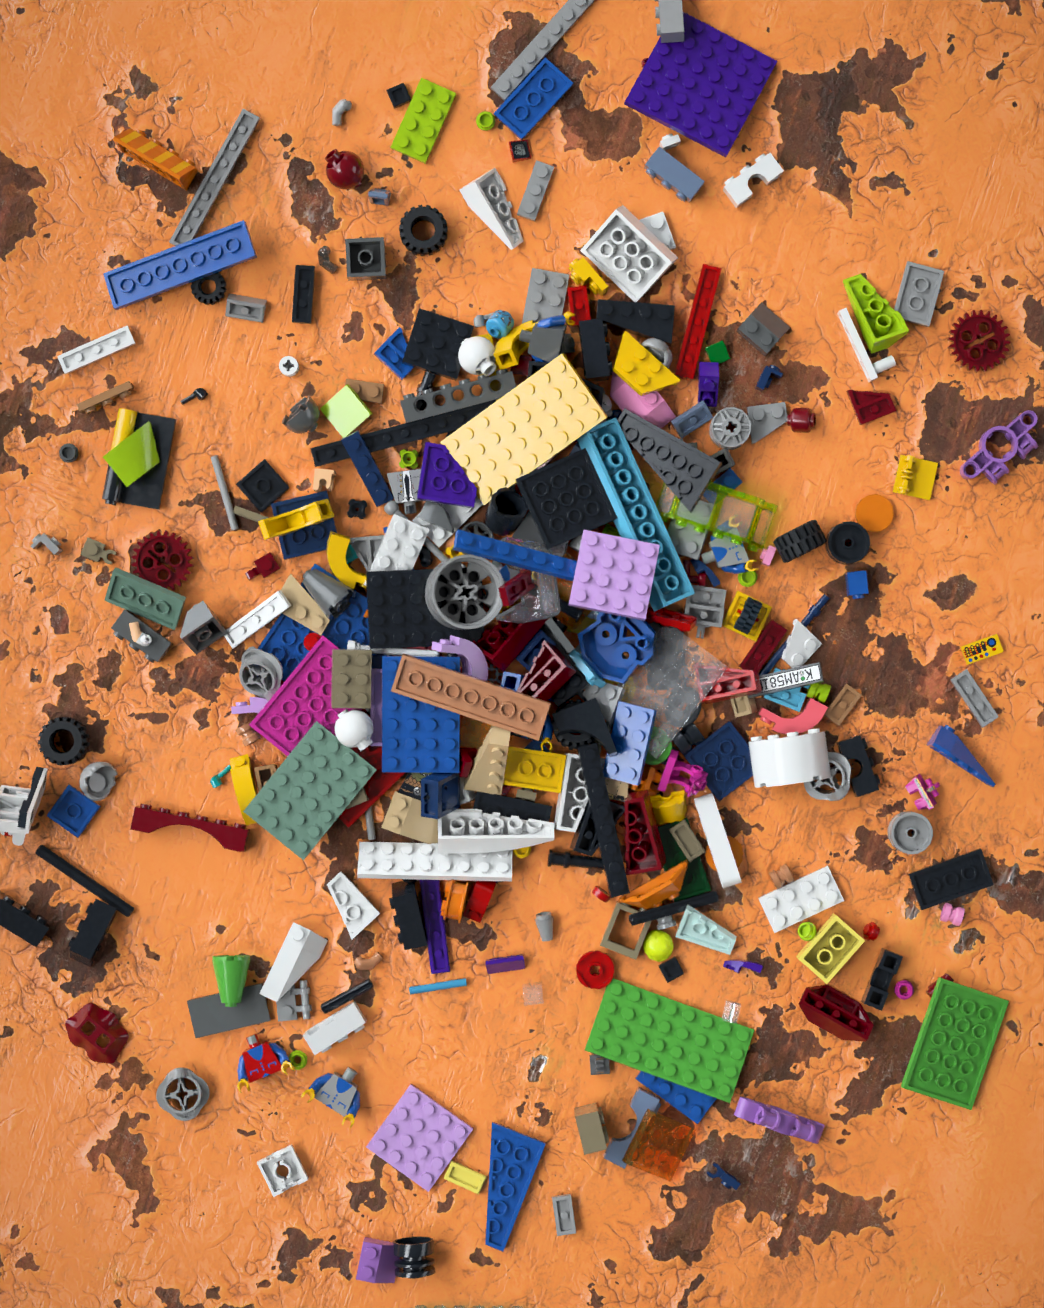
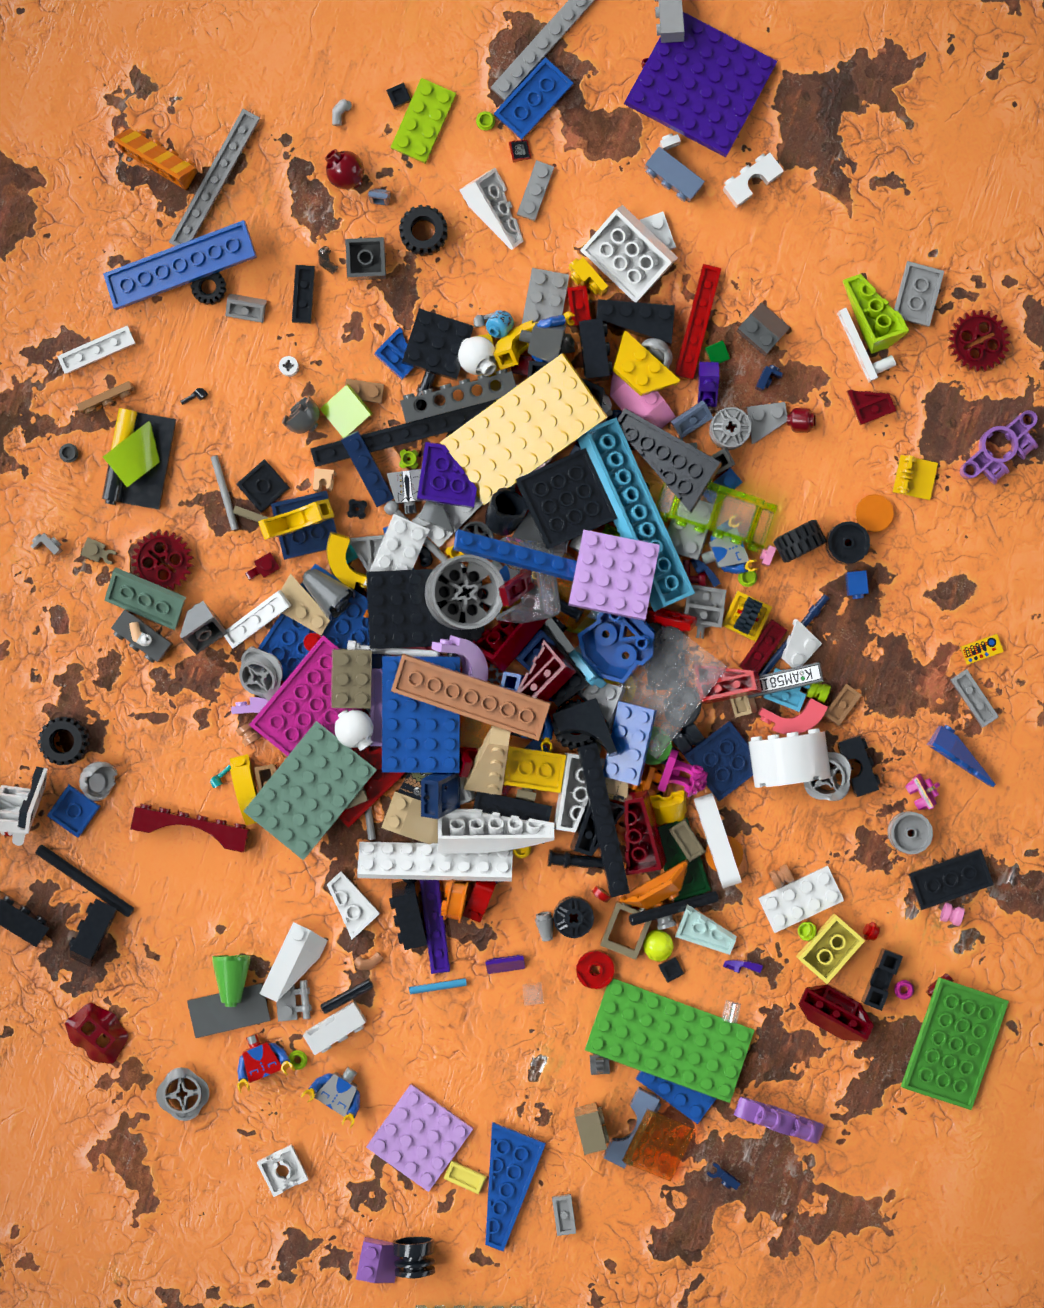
none -> black wheel [553,895,594,938]

